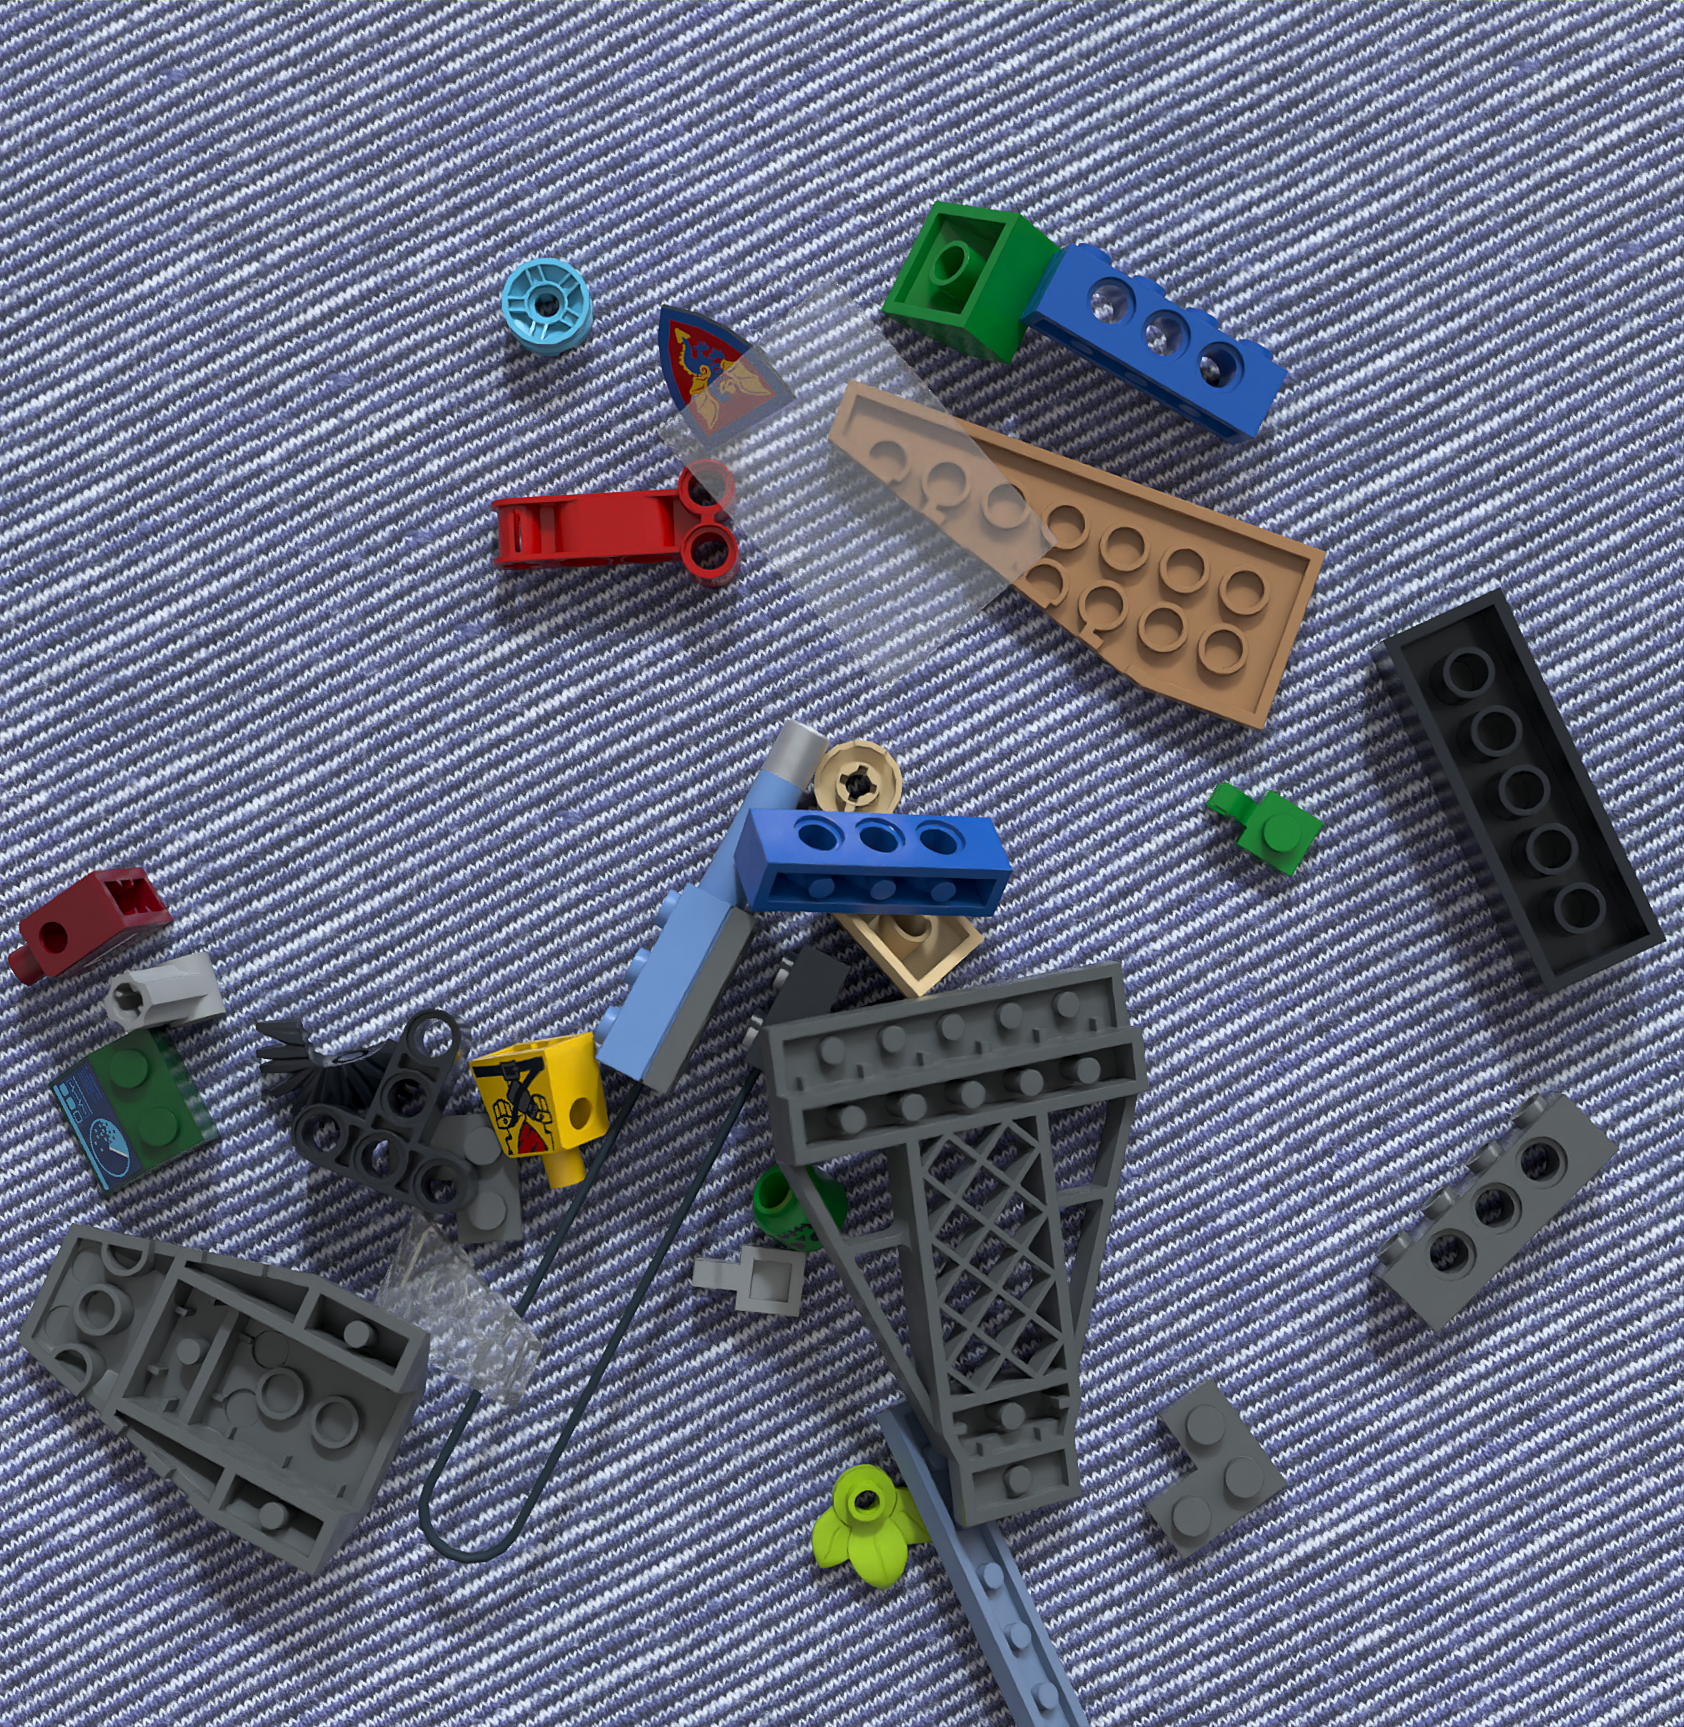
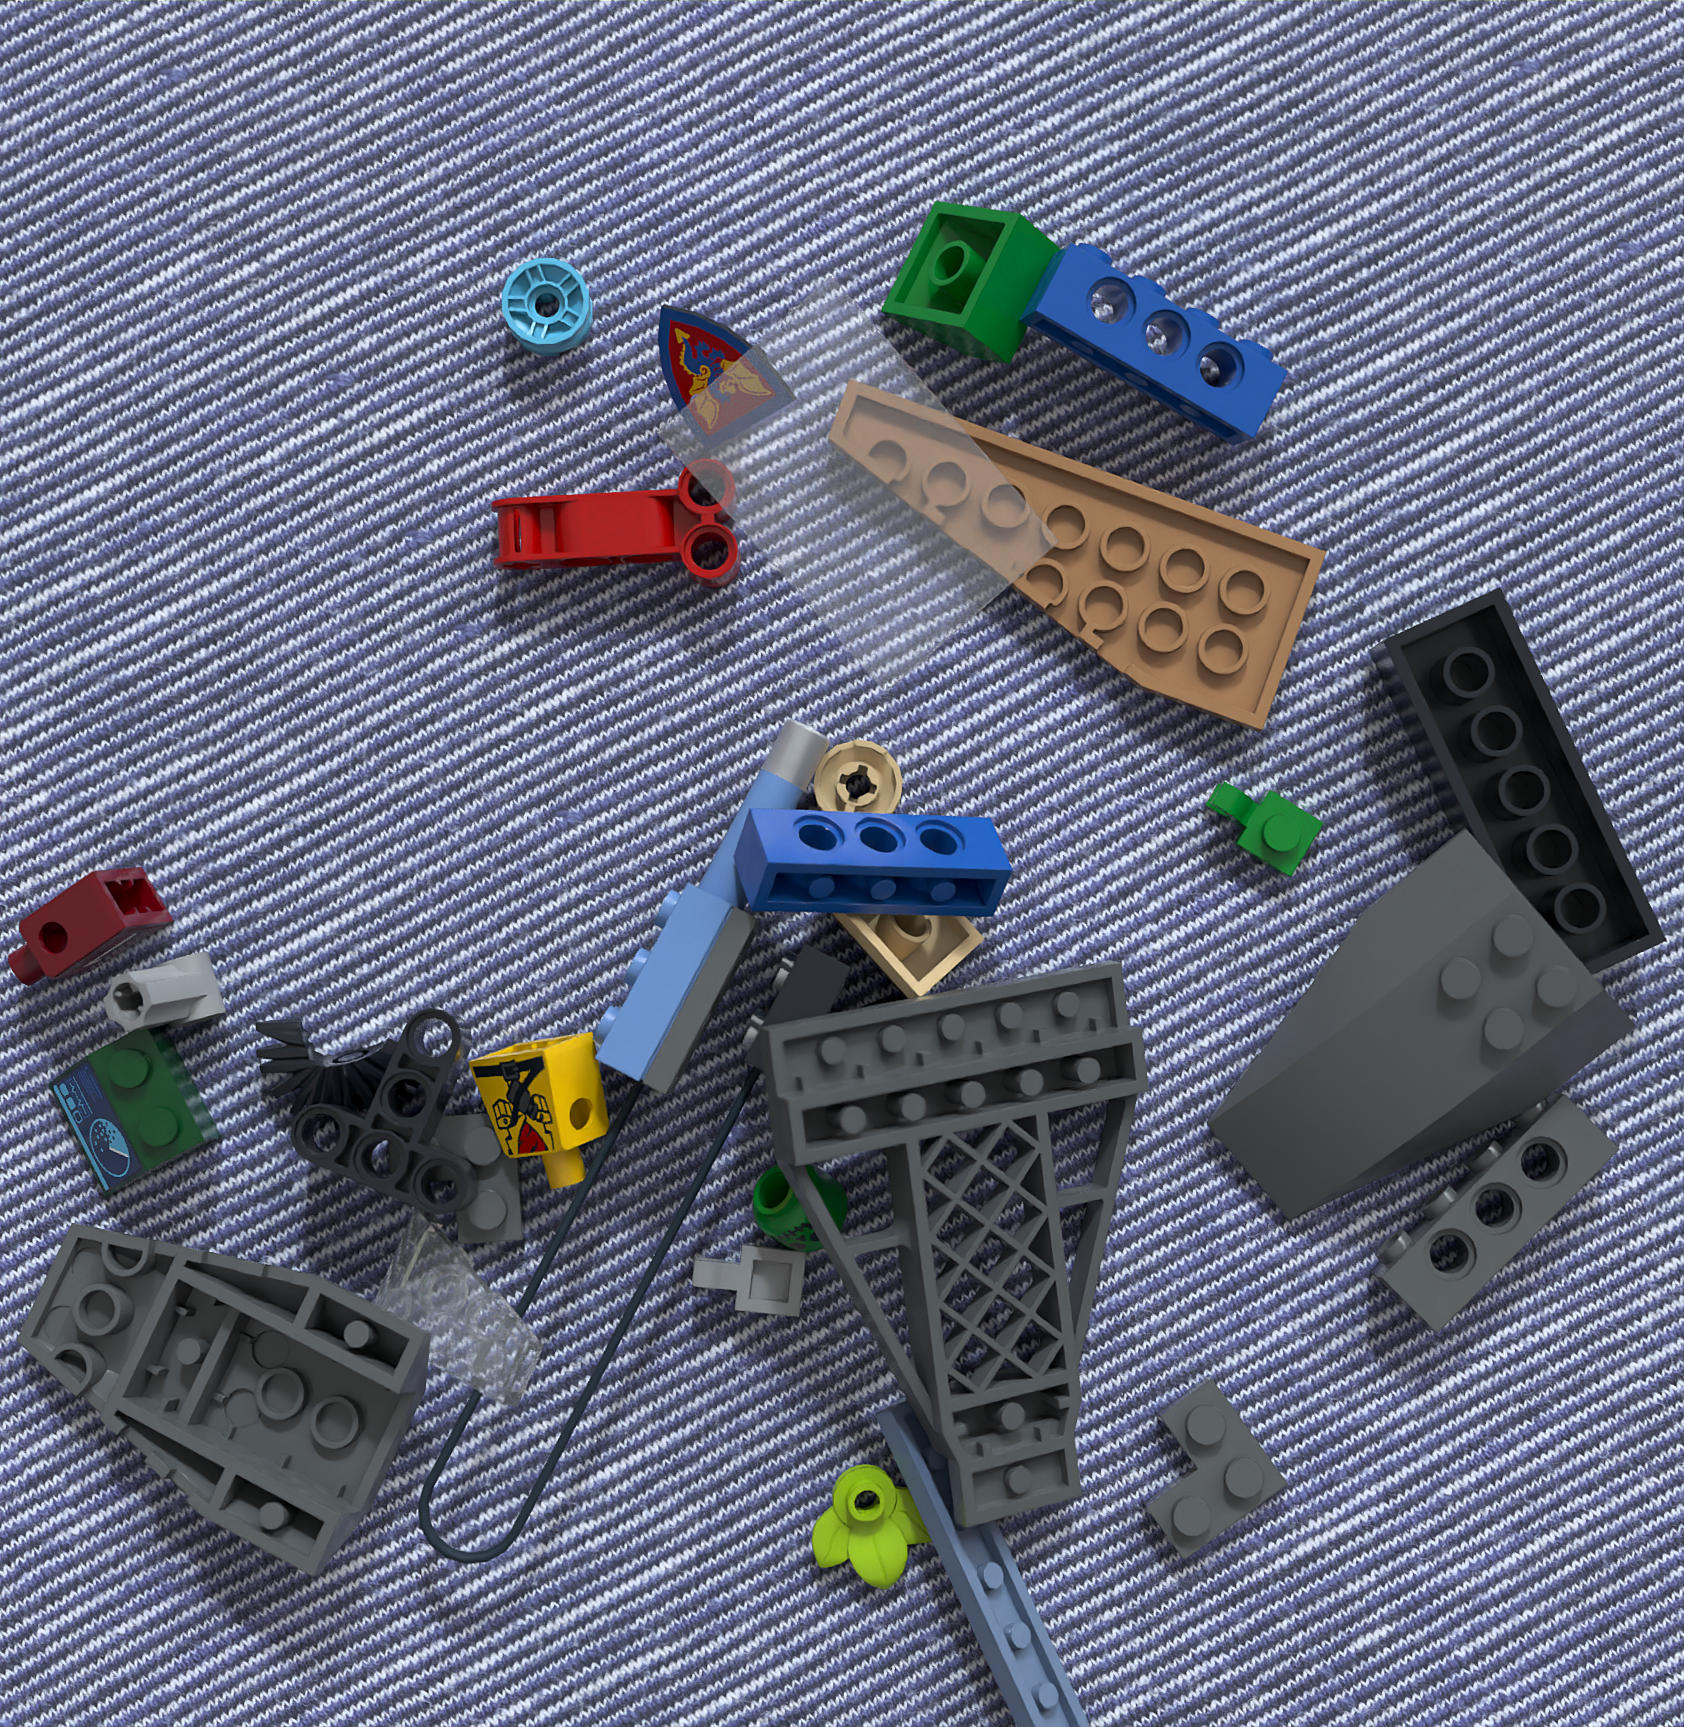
none -> dark grey wedge [1207,828,1636,1220]

